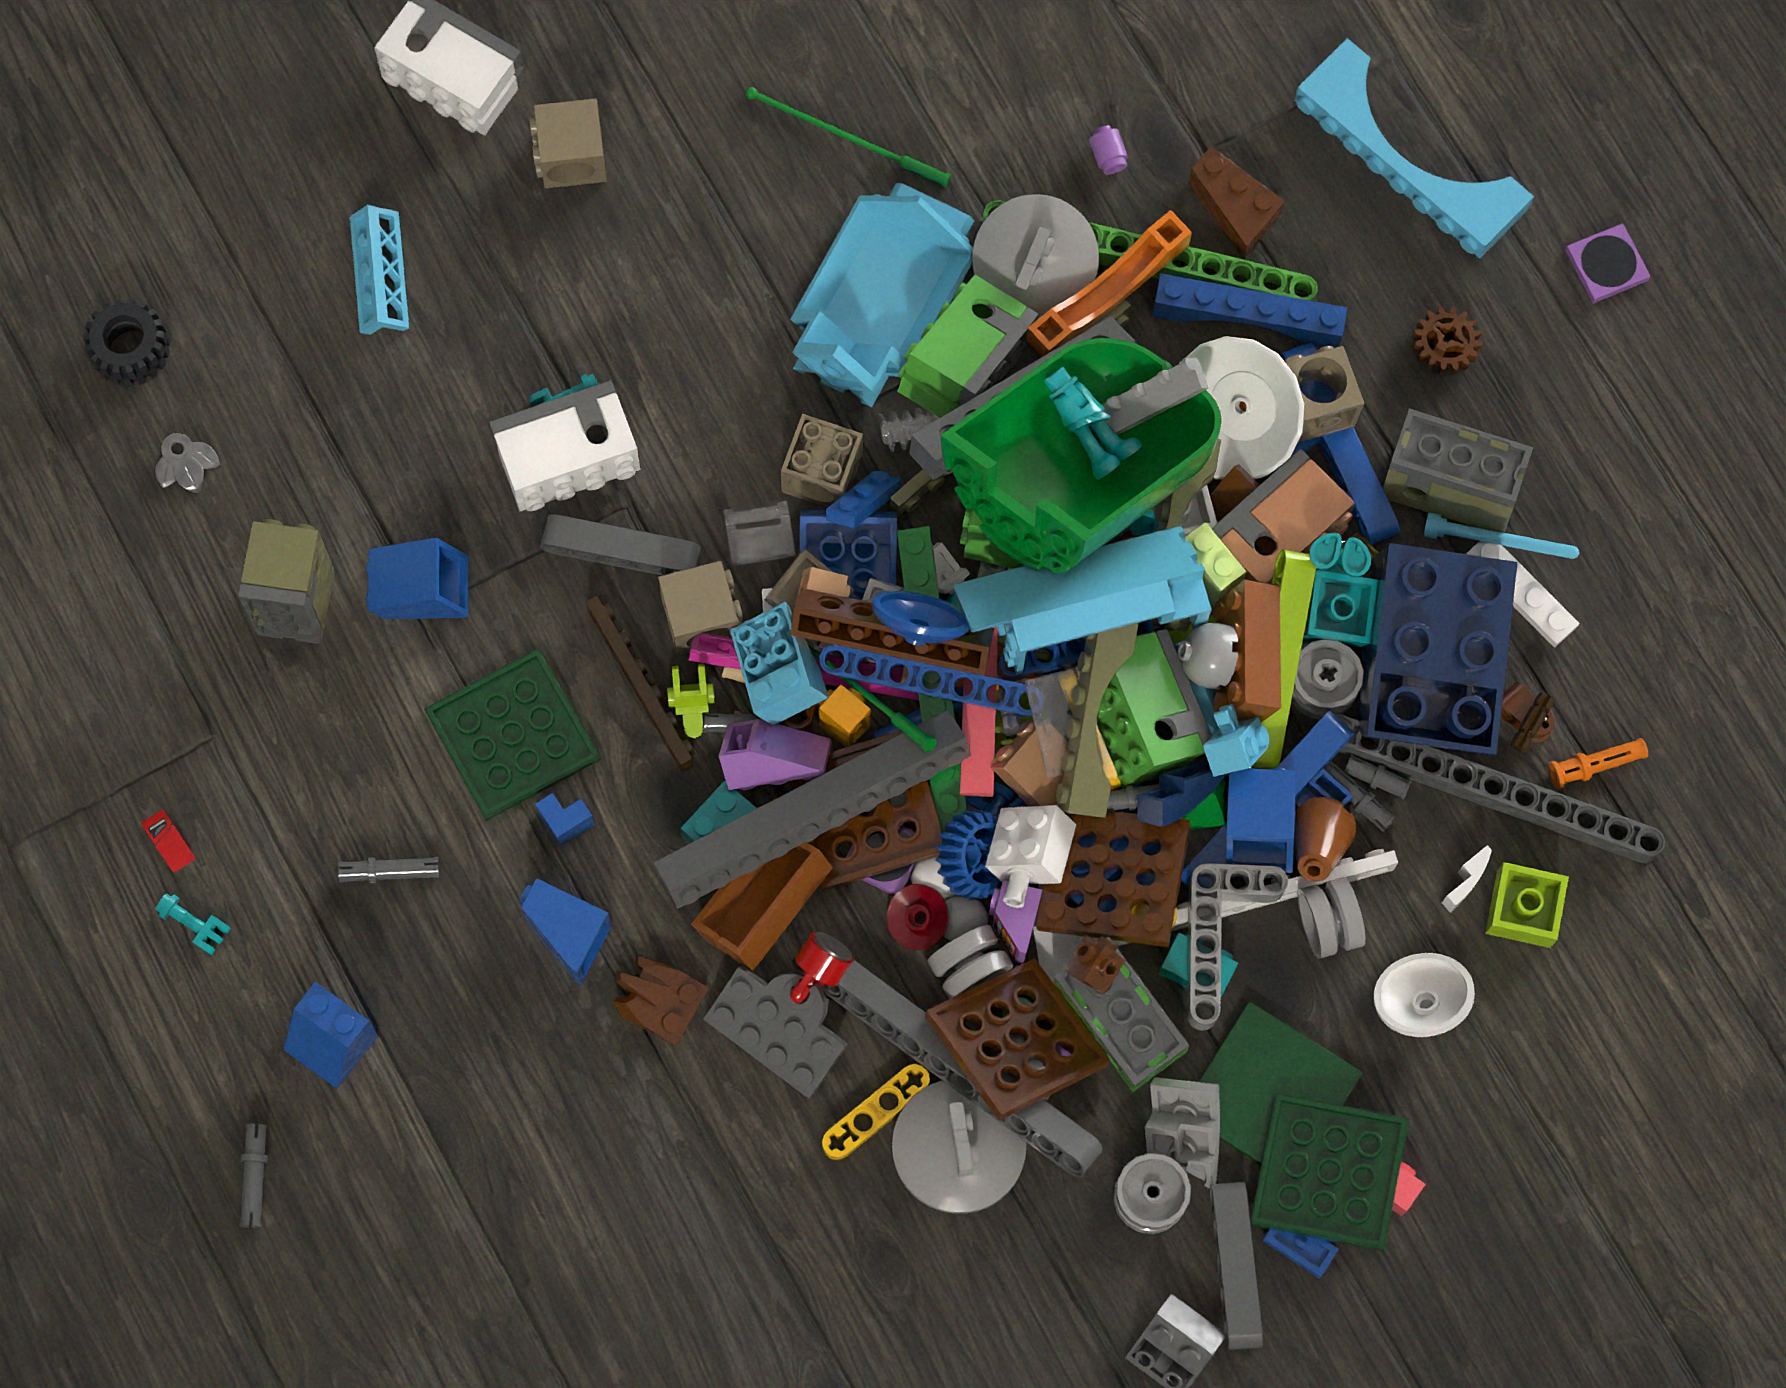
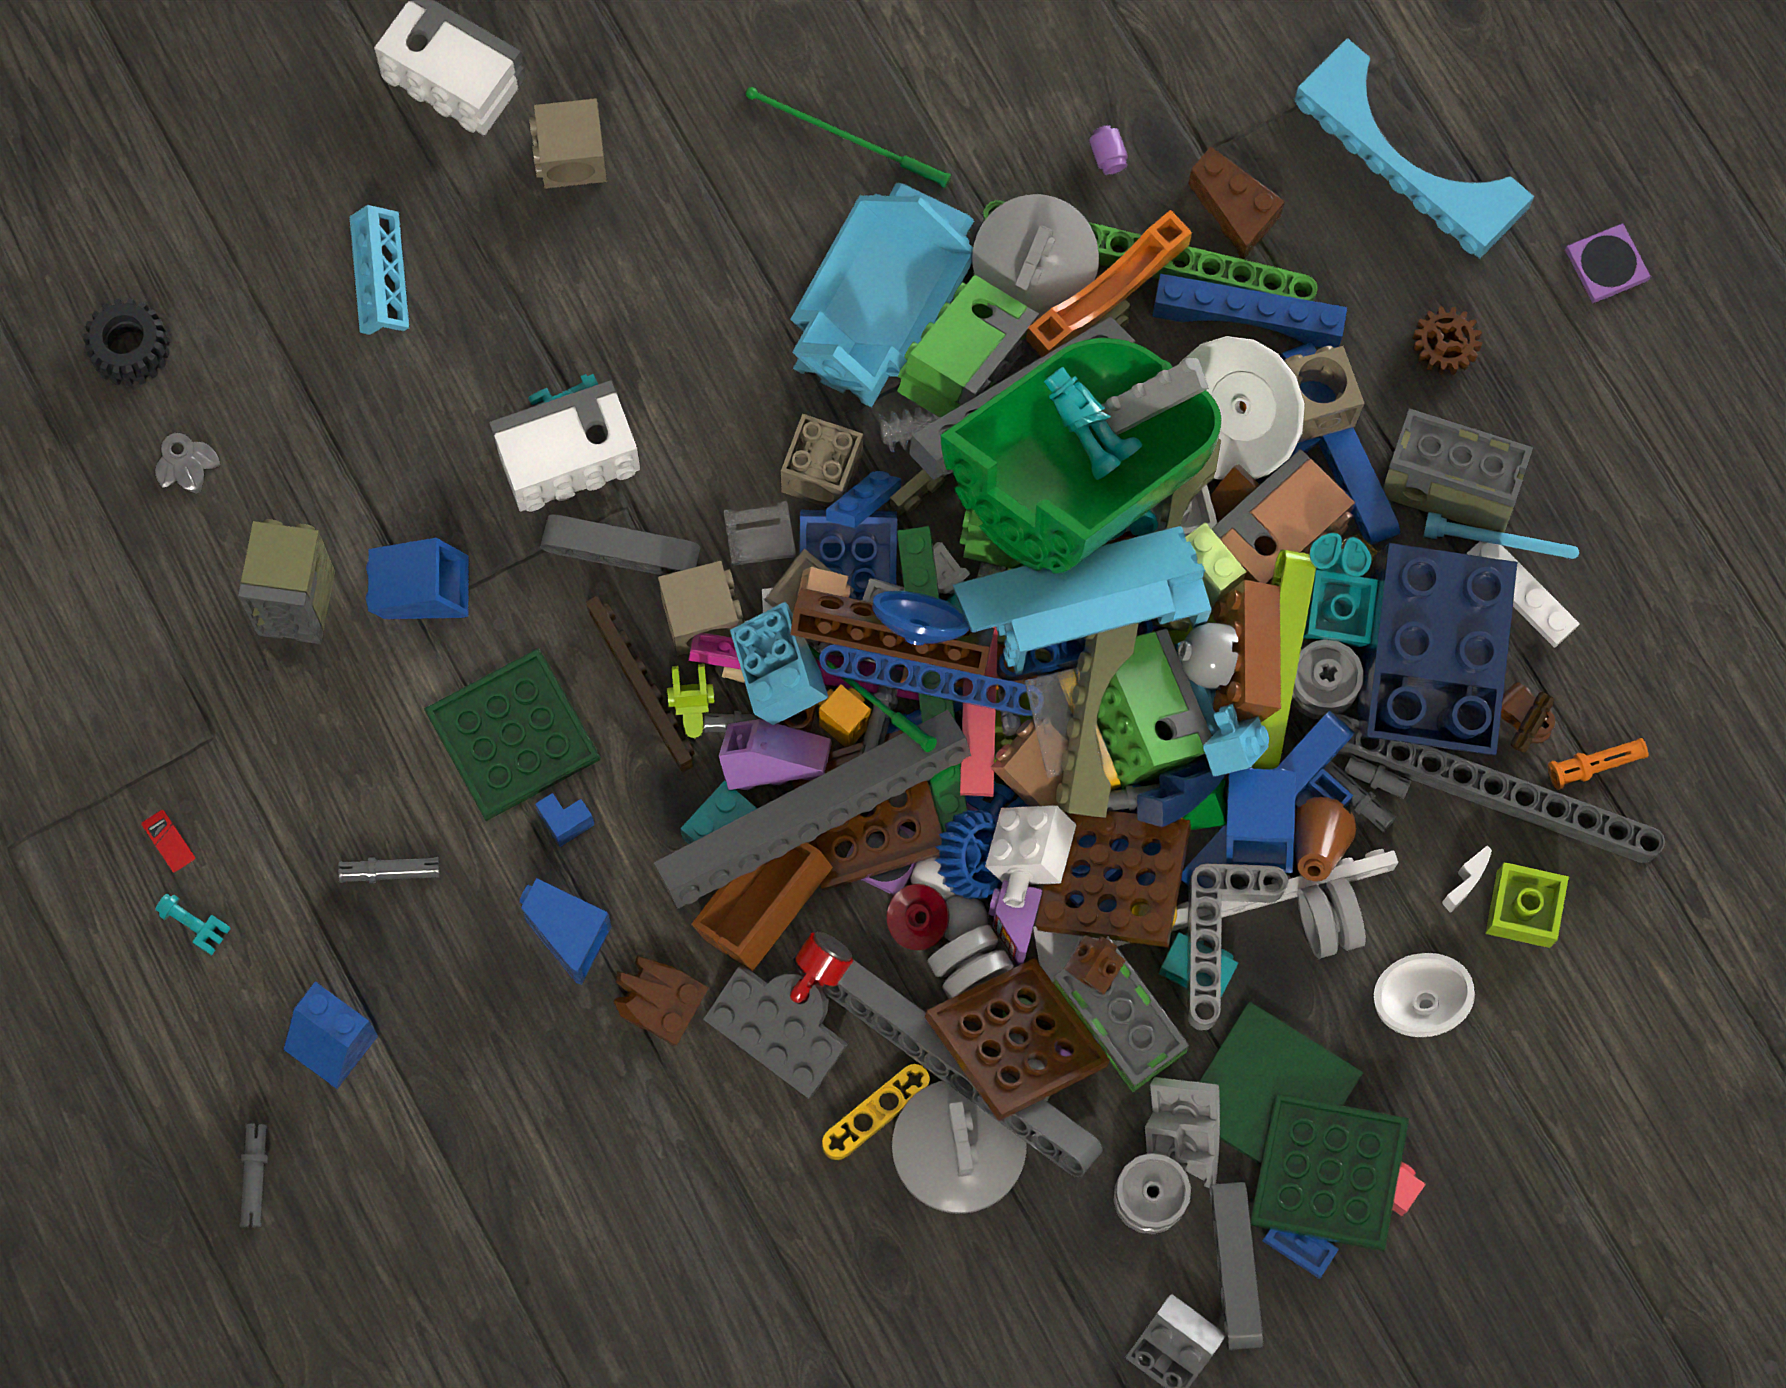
none -> dark grey pin [859,668,903,756]

